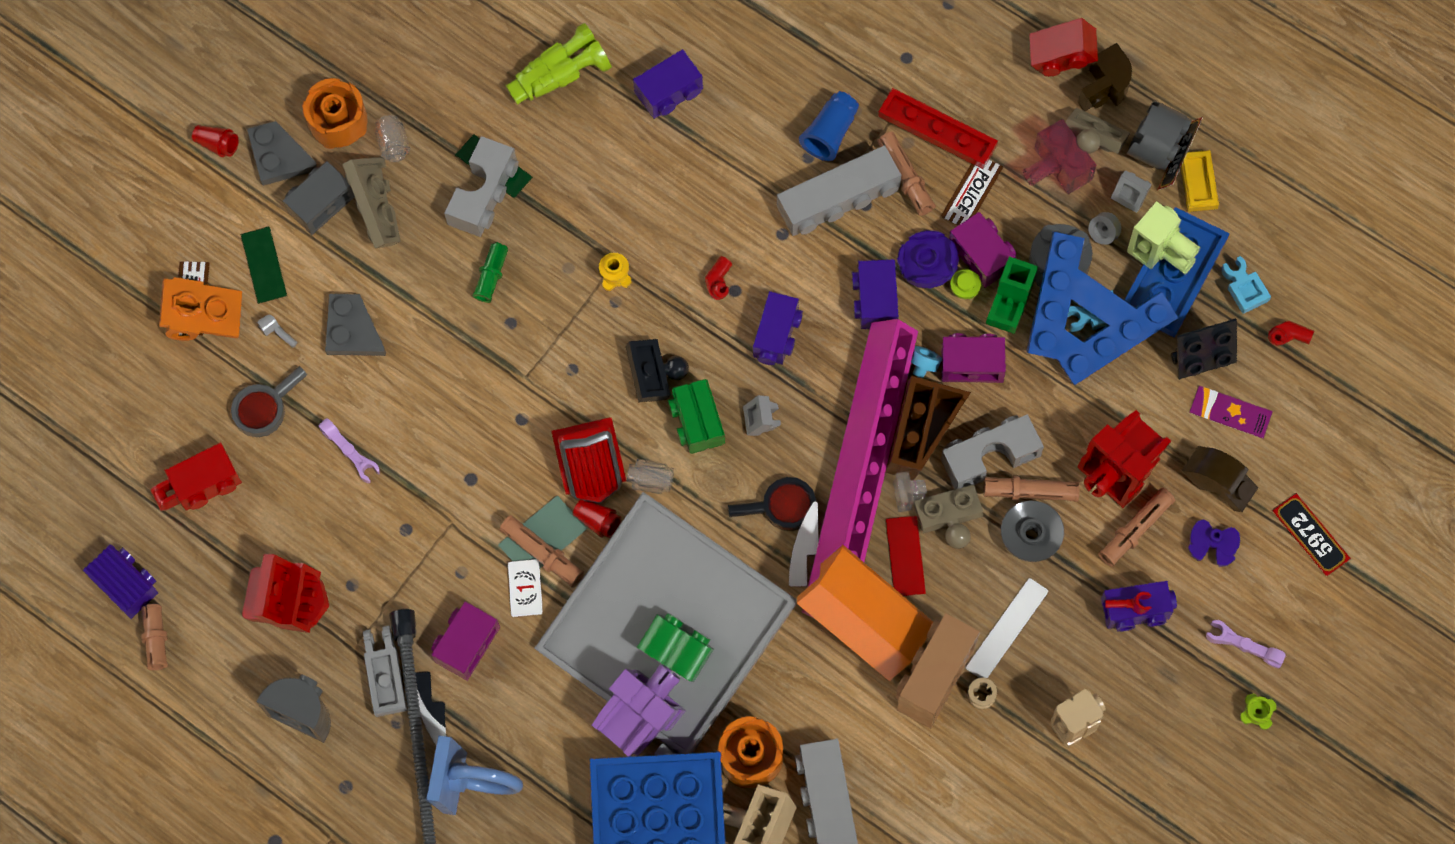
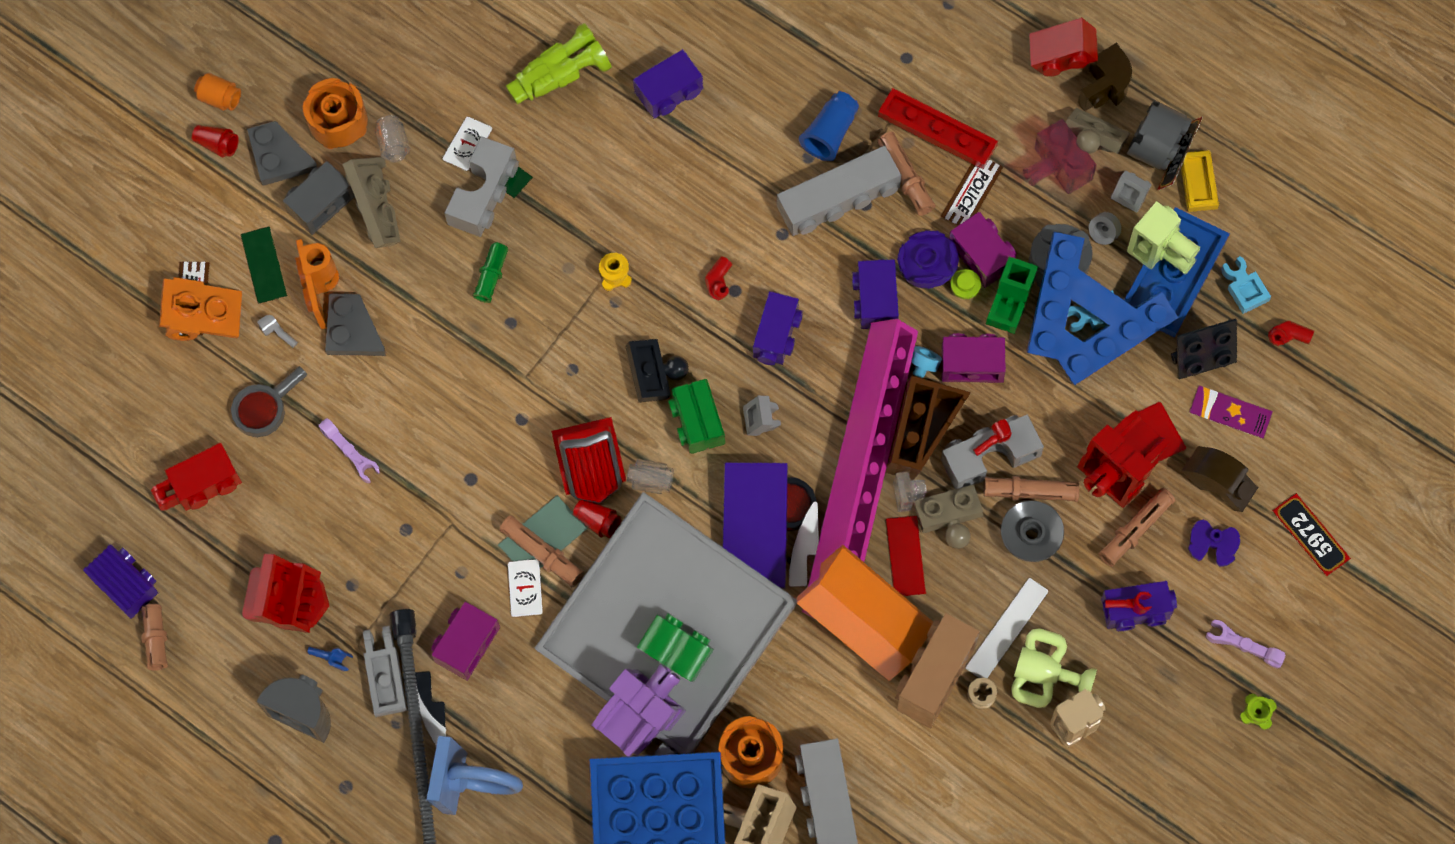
none -> orange brick [194,73,241,111]
none -> orange piece [295,239,339,329]
none -> blue hand [308,647,353,671]
none -> white sticker [443,117,492,171]
none -> dark purple tile [723,463,788,589]
none -> red hand [973,419,1012,456]
none -> yellowish green piece [1011,628,1097,708]
none -> red sticker [1138,402,1186,461]

